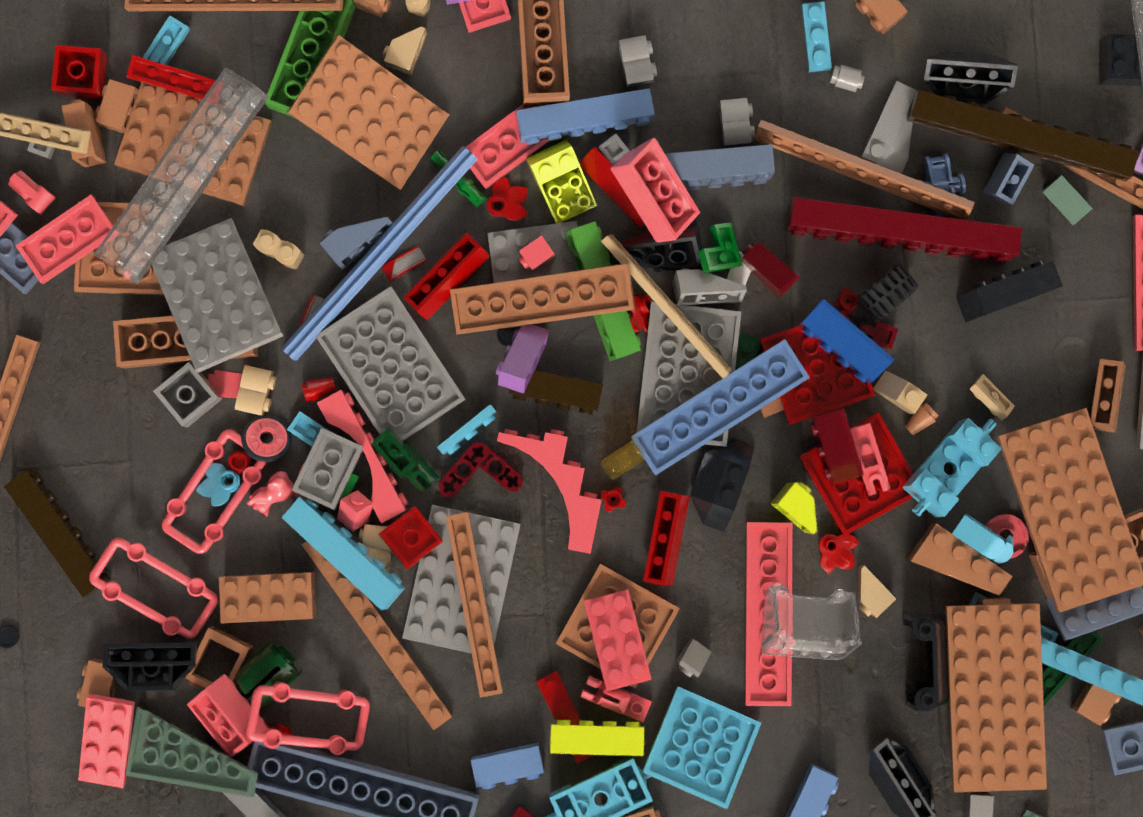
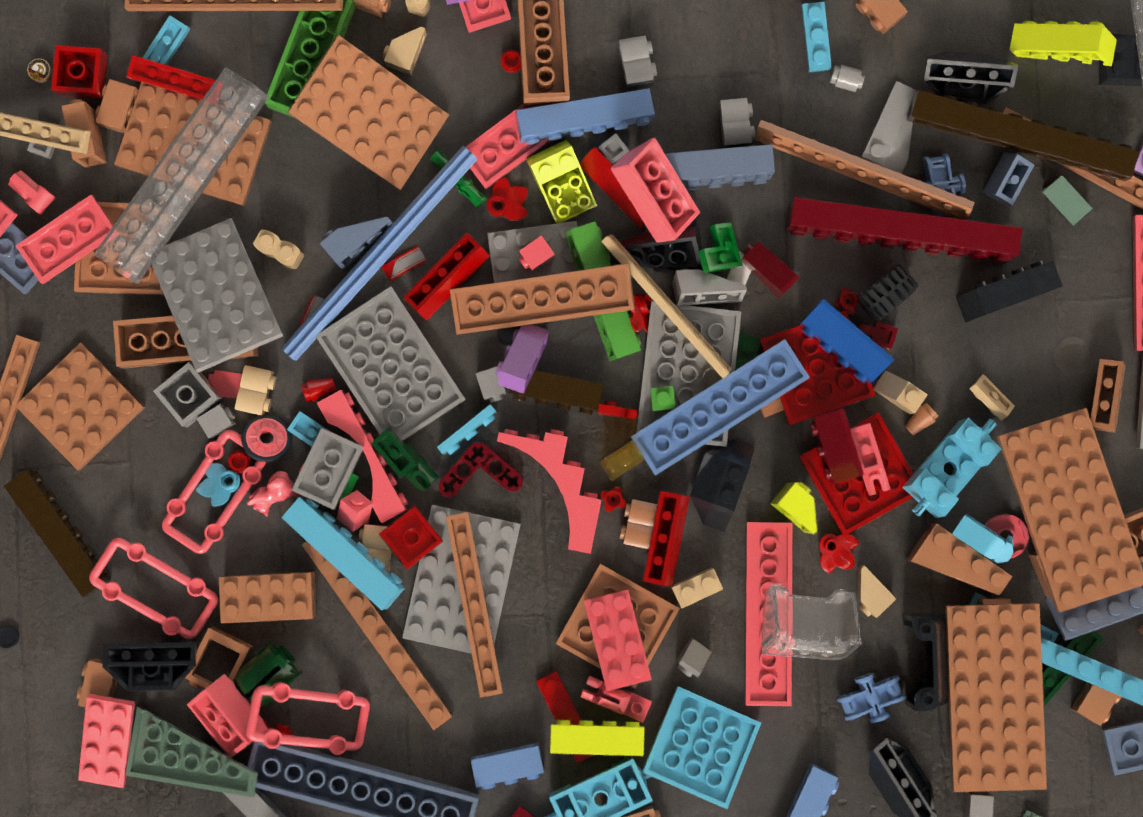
none -> nougat plate [17,343,145,471]
none -> tile [27,59,52,83]
none -> light grey brick [197,404,236,439]
none -> light grey brick [476,367,506,403]
none -> red plate [500,50,521,73]
none -> red plate [598,401,638,420]
none -> nougat brick [620,499,658,549]
none -> bright green plate [650,386,675,411]
none -> tan brick [671,567,723,608]
none -> medium blue axle [837,673,907,723]
none -> neon yellow wedge [1010,21,1117,66]

